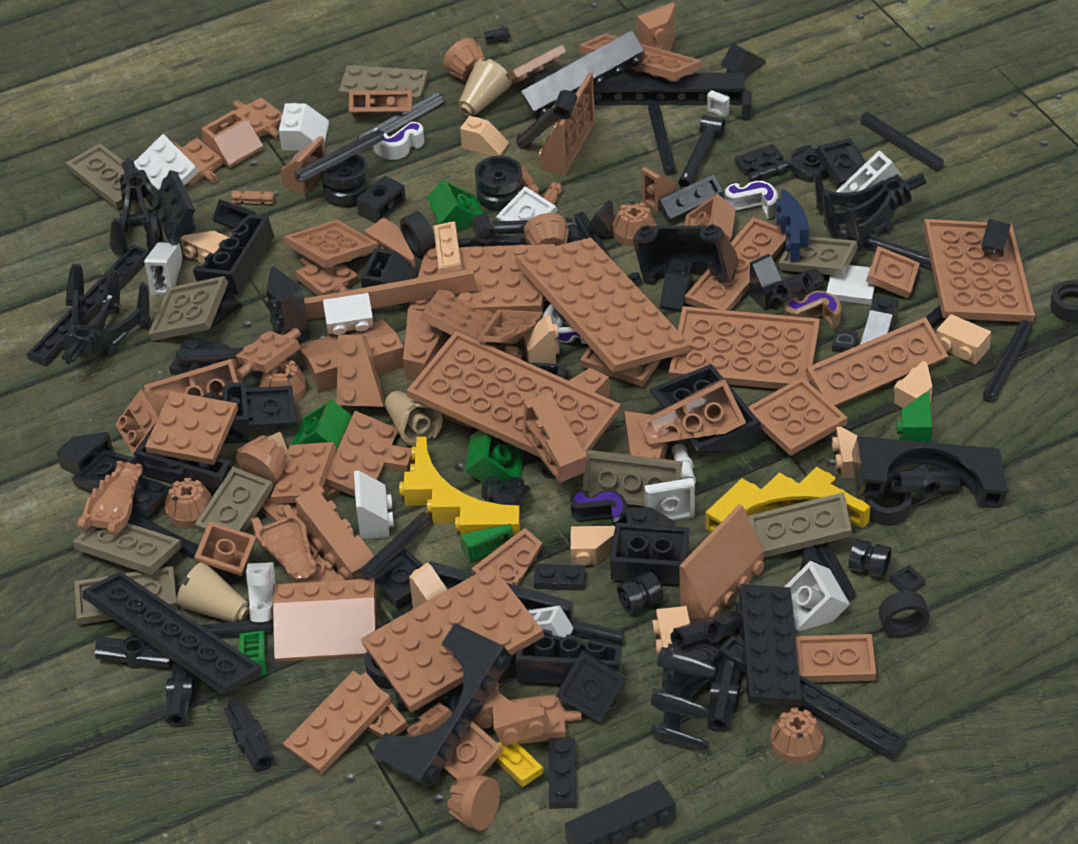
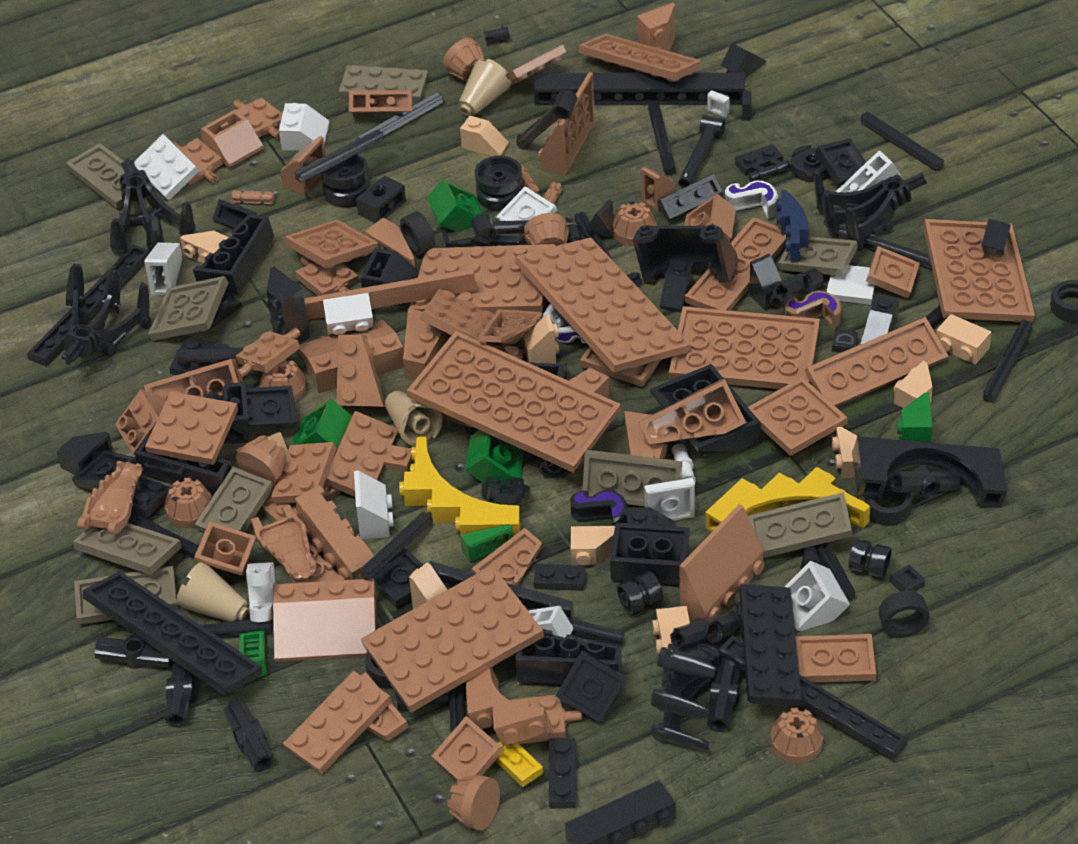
black plate [151,170,196,245] -> none
black arch [371,623,512,790] -> none
white animal [373,122,424,160] -> none
nougat plate [407,702,452,737] -> none
light nougat tile [433,221,462,274] -> none
brick [521,30,645,119] -> none
nougat wedge [523,391,587,483] -> none

